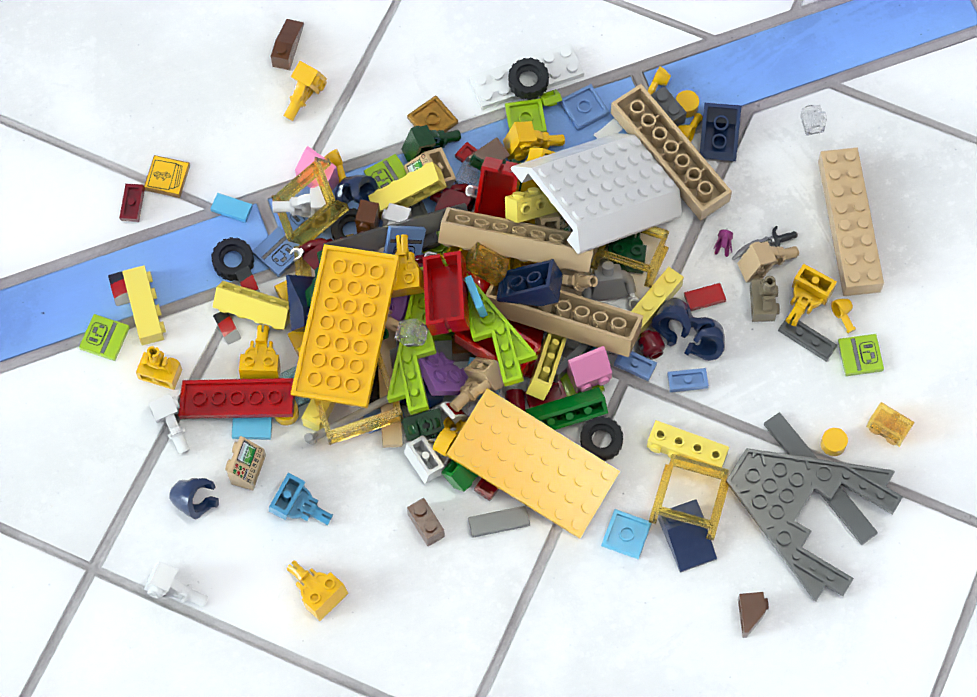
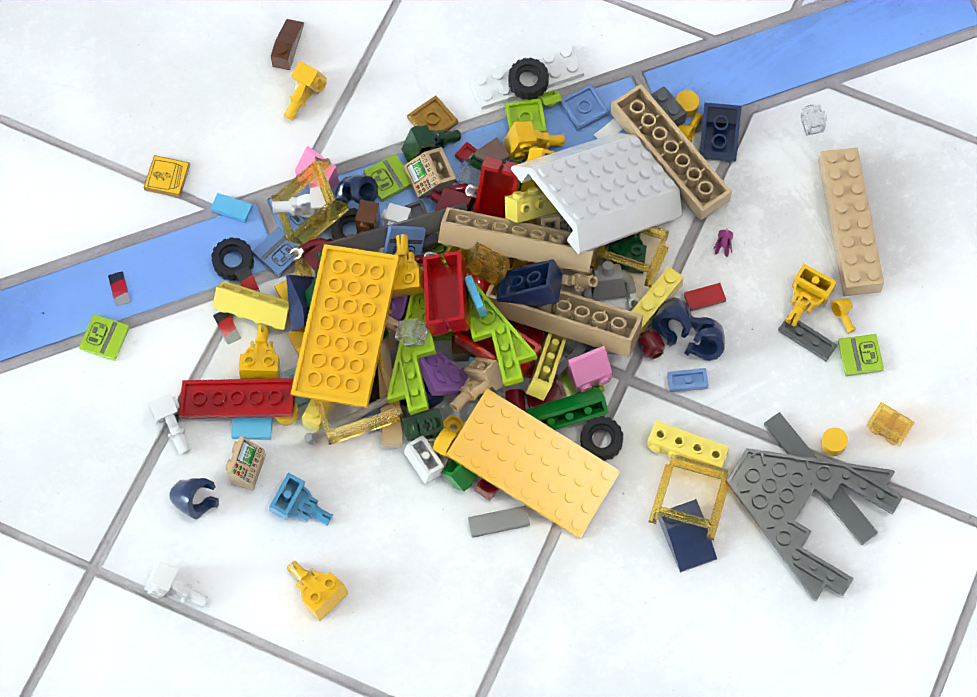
dark red plate [119,183,145,222] -> none
light yellow brick [122,265,166,346] -> none
yellow brick [136,346,182,390] -> none
yellow bar [324,149,346,183] -> none
light yellow brick [368,162,447,221] -> none
brick [407,498,445,546] -> none
white slope [441,401,469,424] -> none
medium azure tile [601,509,652,560] -> none
medium blue plate [614,351,657,381] -> none
yellow bar [648,66,671,95] -> none
piece [732,226,798,260] -> none
tan brick [737,241,799,283] -> none
reddish brown slope [738,592,769,638] -> none
dark tan brick [750,276,780,322] -> none

